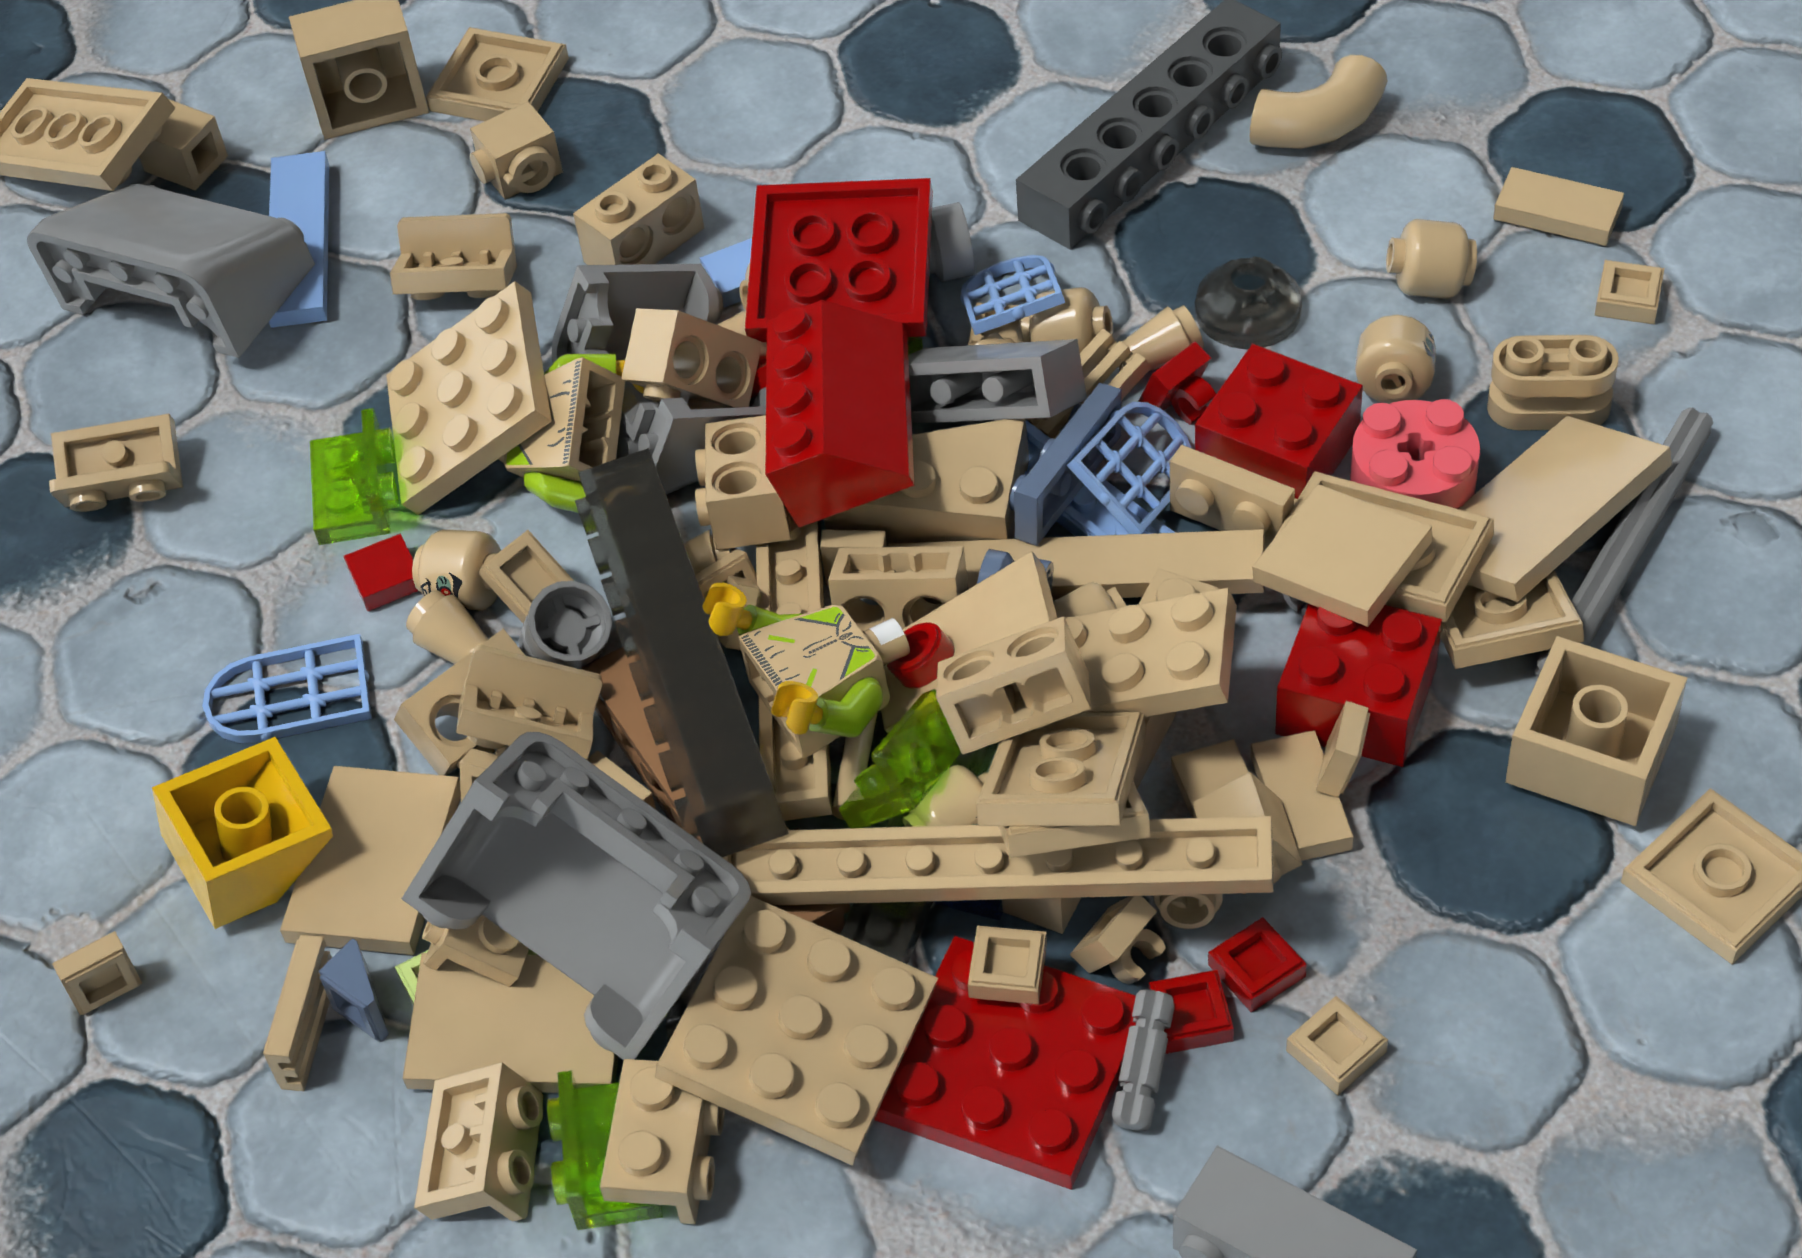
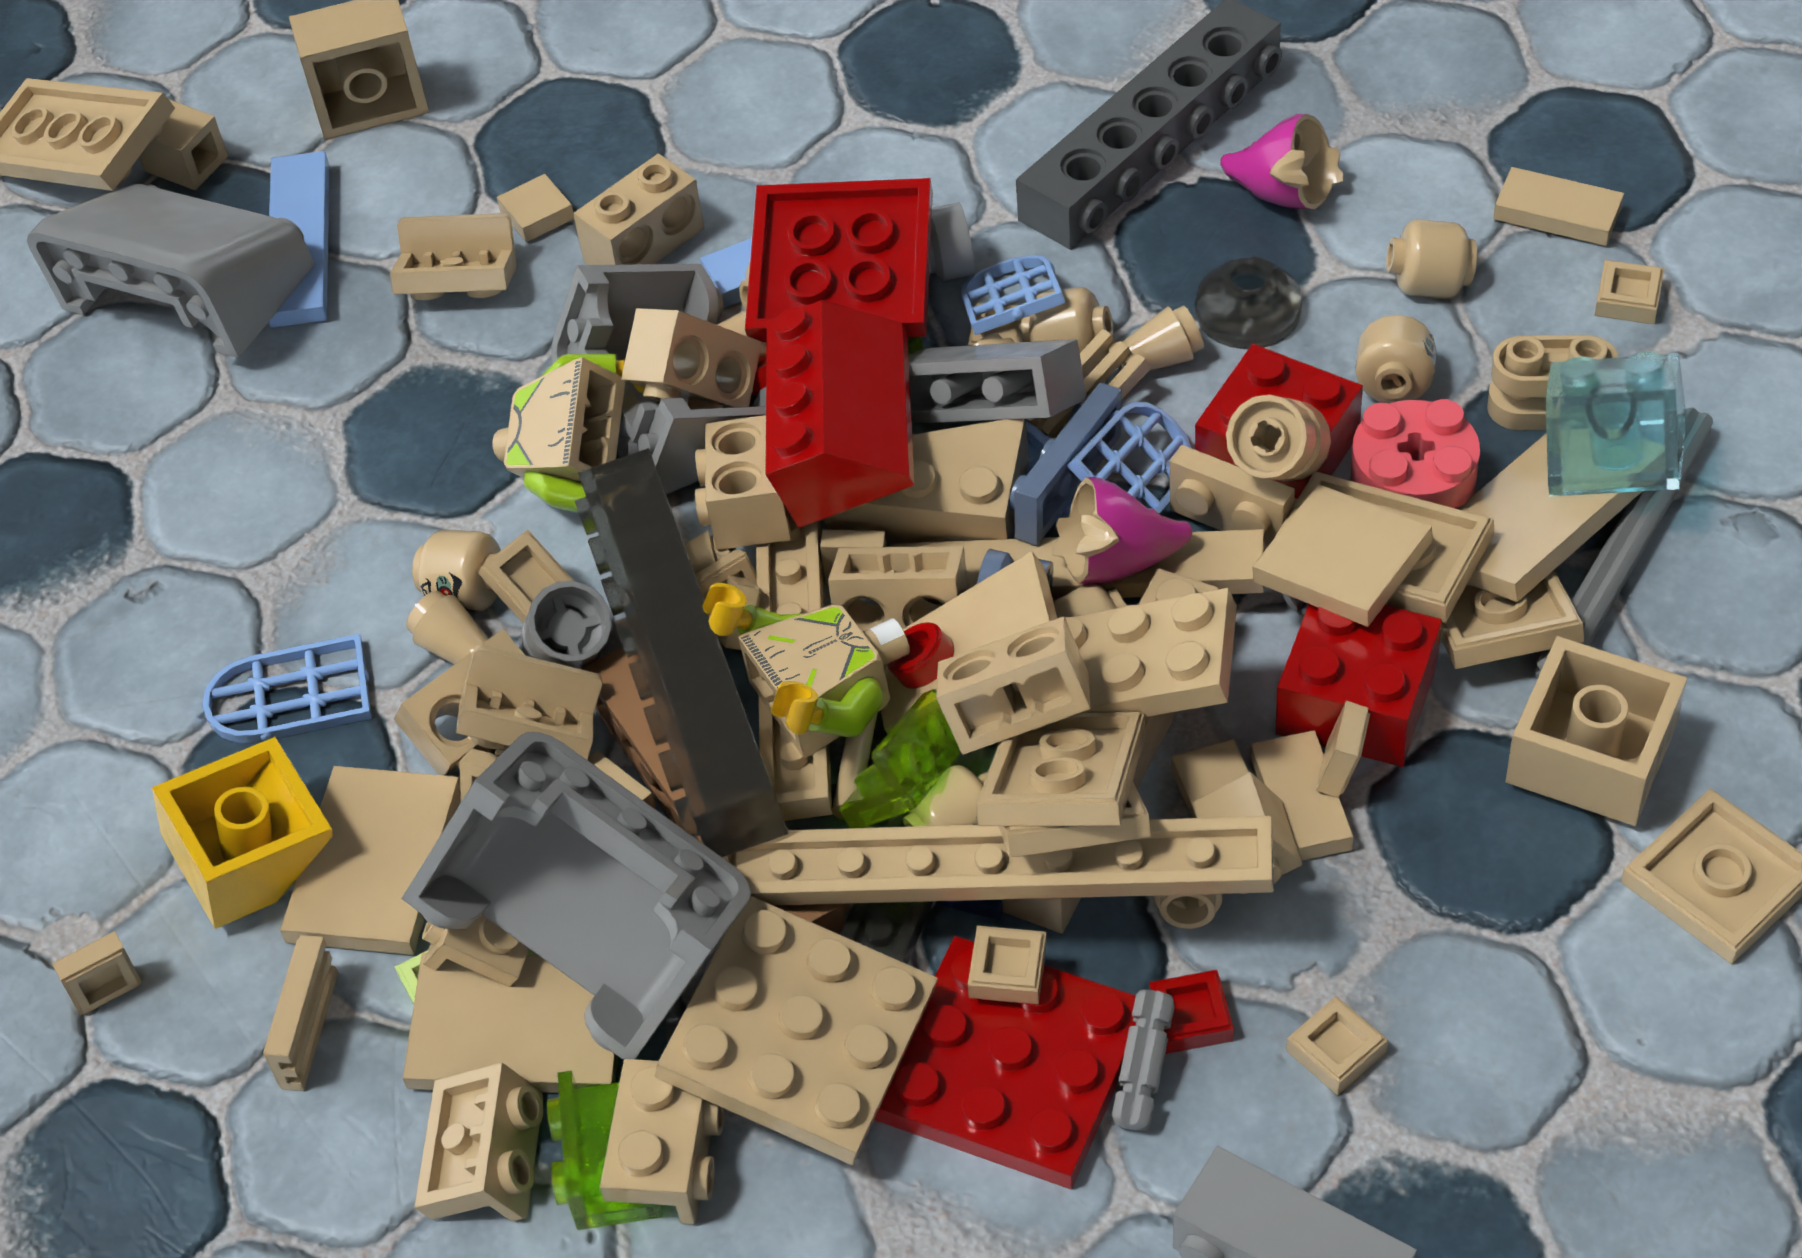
tan bracket [49,414,183,512] -> none
clear neon green bracket [310,408,399,545] -> none
sand blue slope [319,939,389,1041] -> none
red tile [343,533,418,611] -> none
tan plate [386,281,552,515] -> none
tan tile [426,27,569,121] -> none
tan brick [469,101,563,199] -> none
tan tile [1069,896,1166,985] -> none
red tile [1138,341,1216,425] -> none
red tile [1208,917,1307,1013] -> none
tan cylinder [1249,55,1388,149] -> none
none -> tan tile [497,174,574,242]
none -> dark pink hat [1052,477,1192,584]
none -> hat [1220,114,1343,210]
none -> tan wheel [1226,394,1331,481]
none -> clear light blue slope [1546,352,1686,496]

